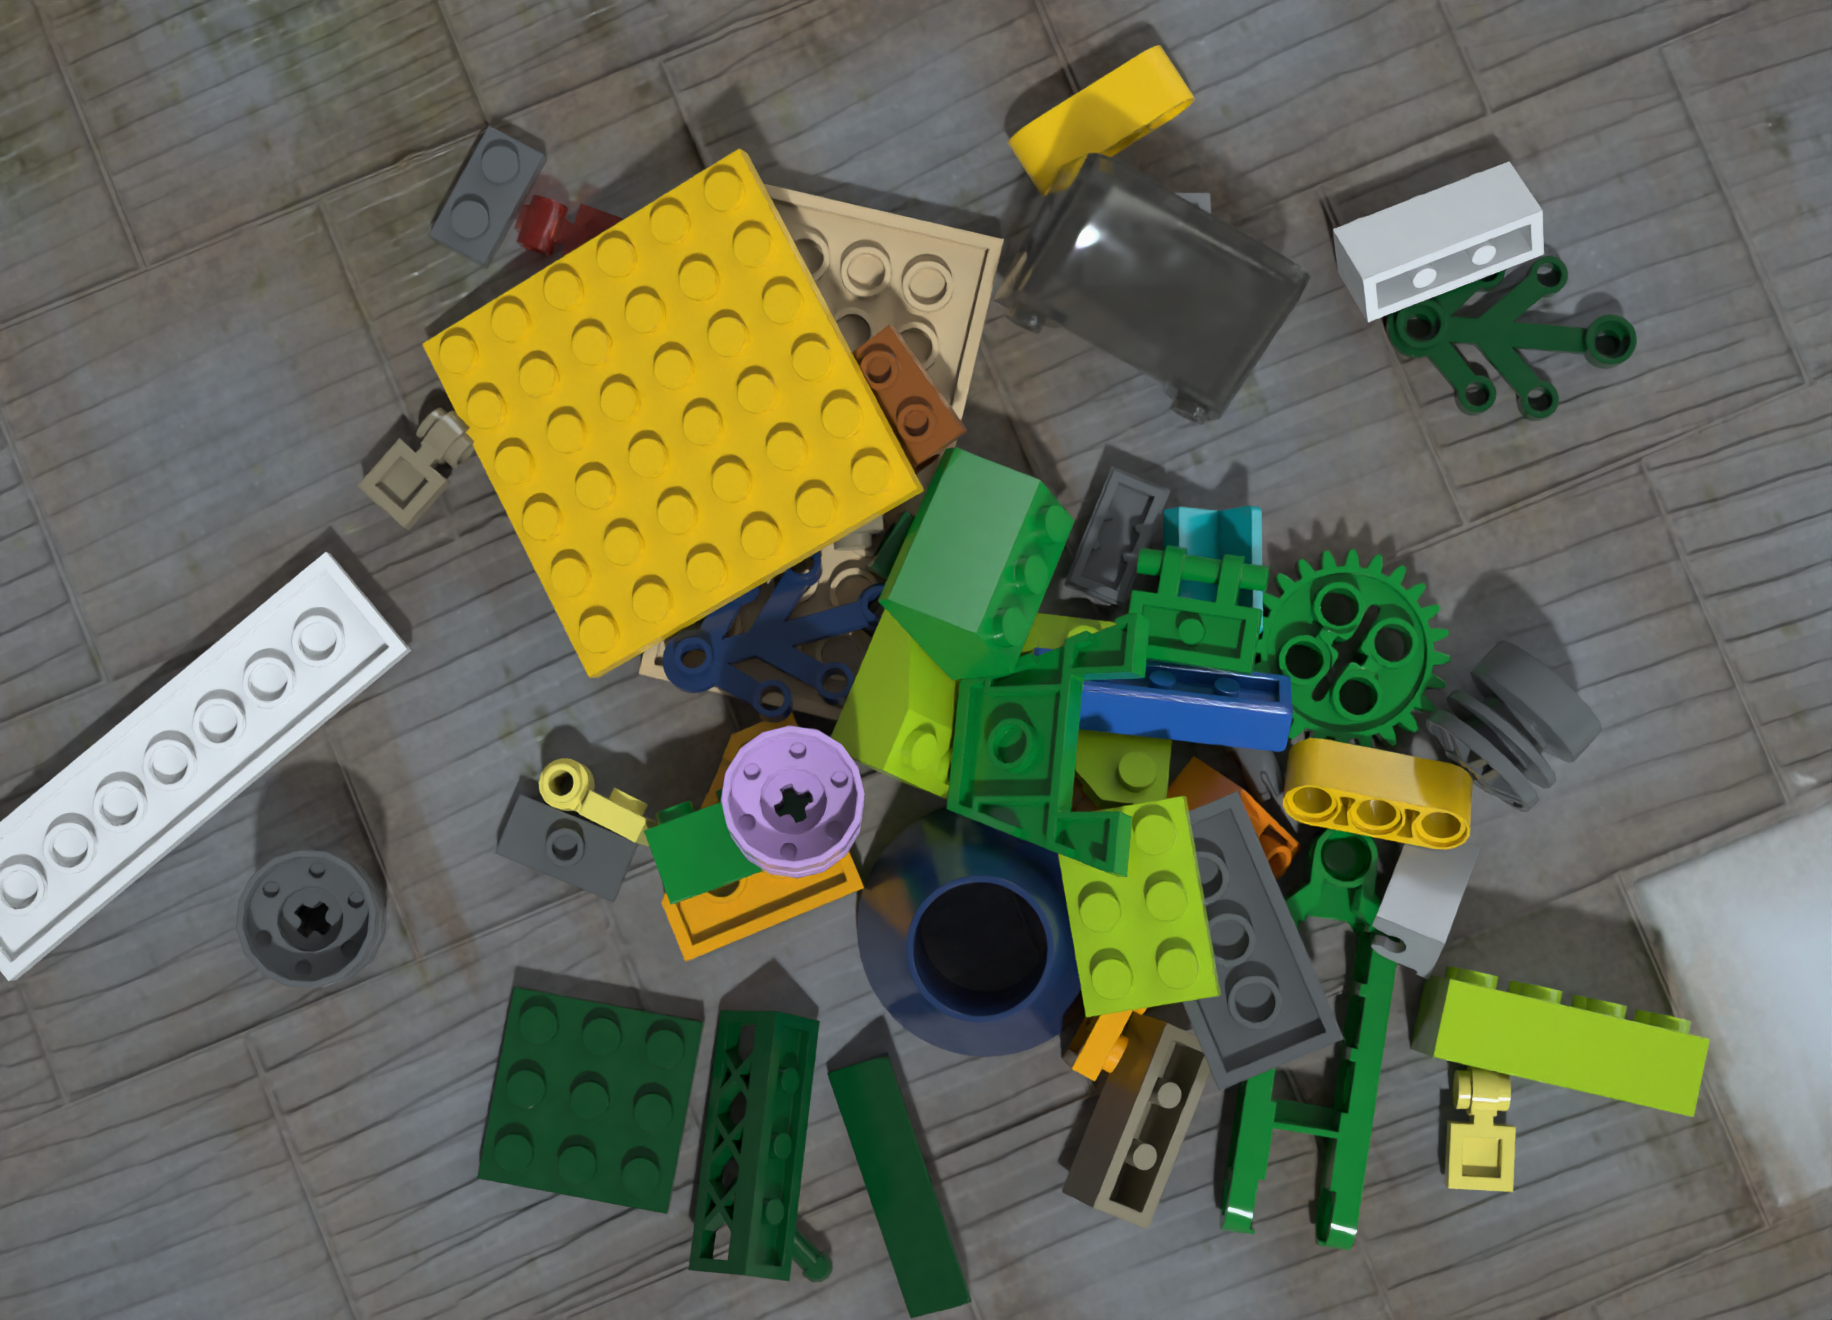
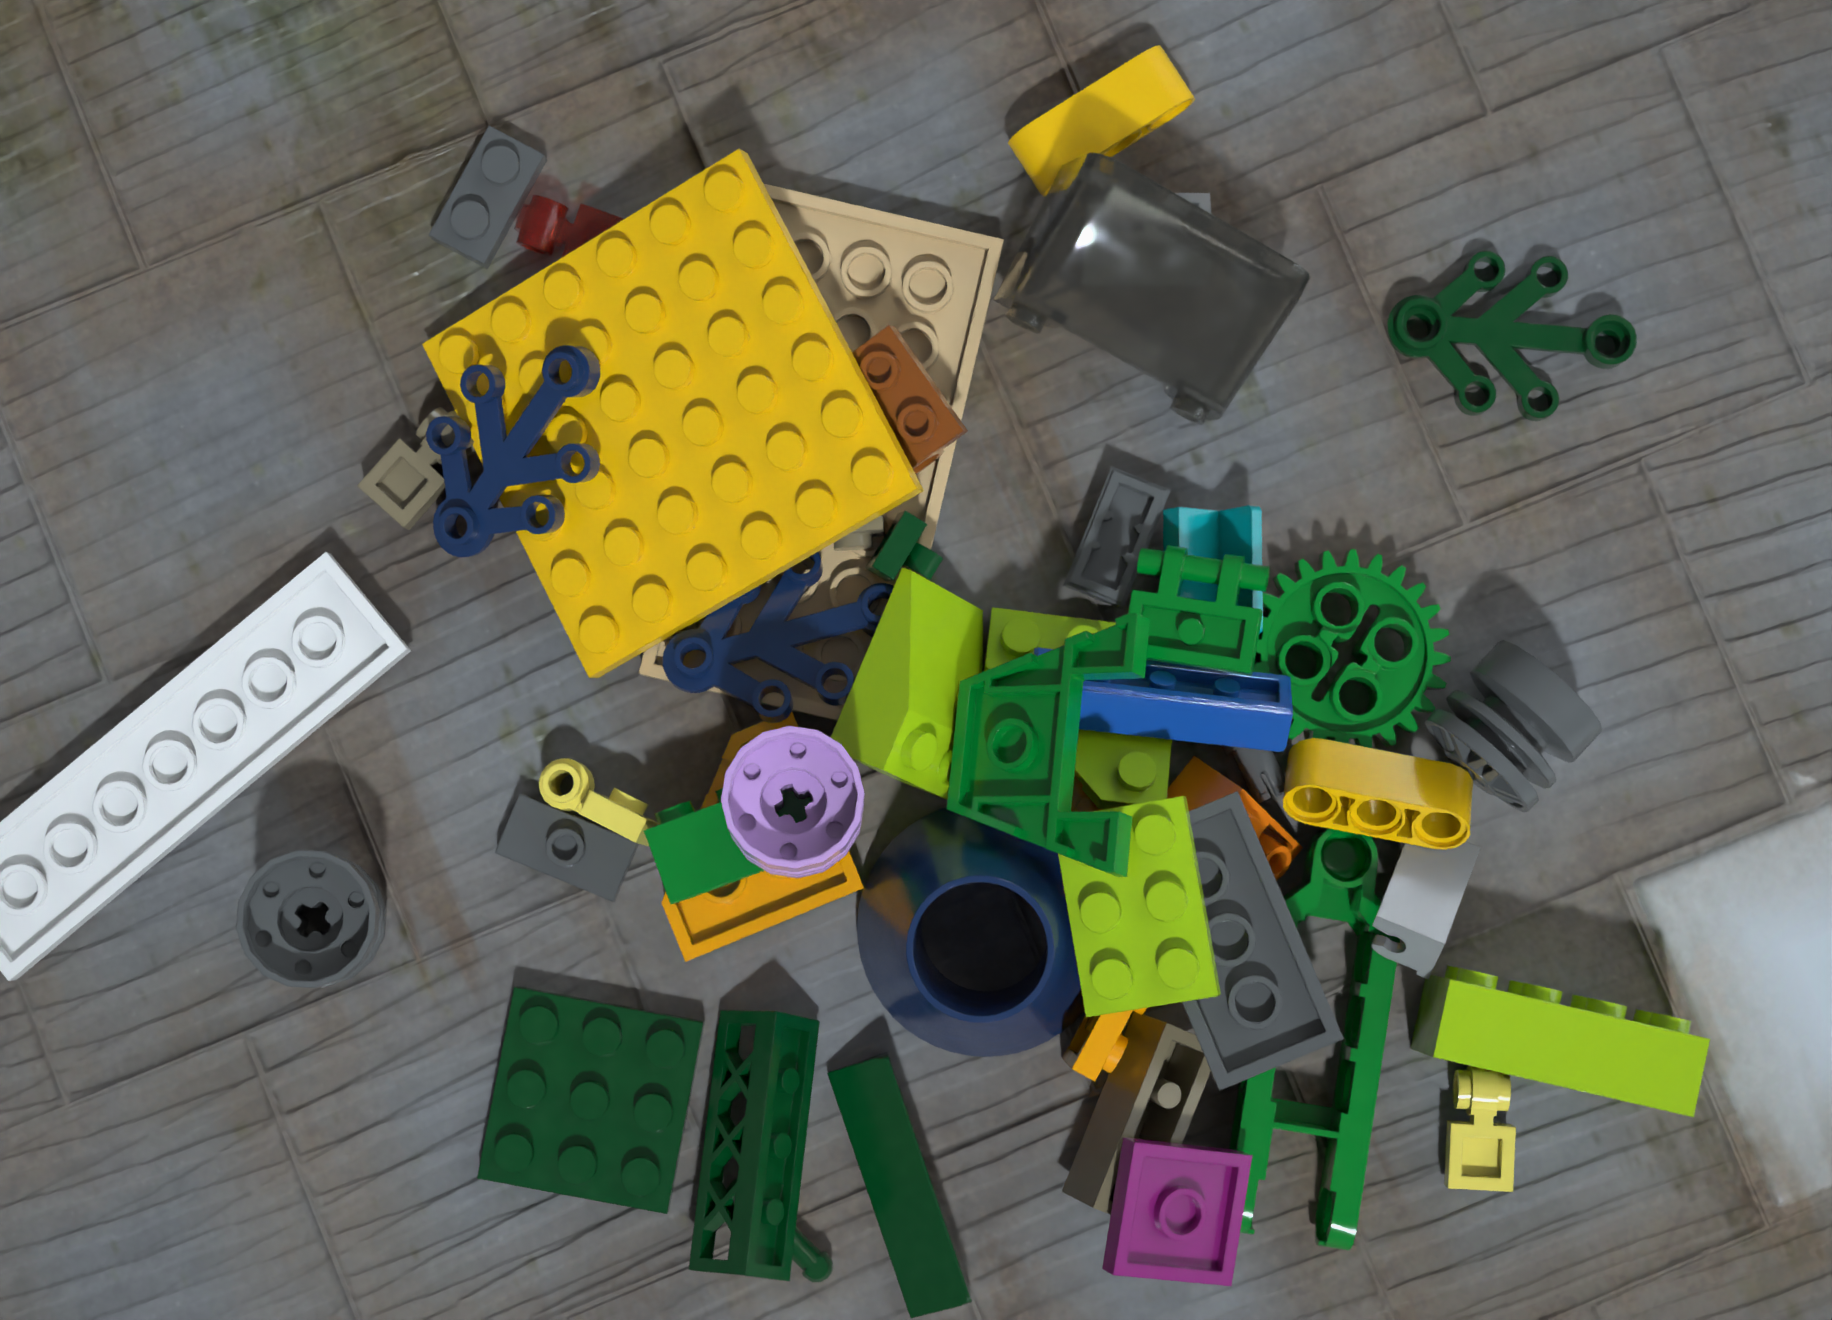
green slope [878,447,1075,680] -> none
white brick [1333,161,1544,322] -> none
none -> dark blue plant [426,345,600,557]
none -> magenta plate [1102,1137,1252,1286]

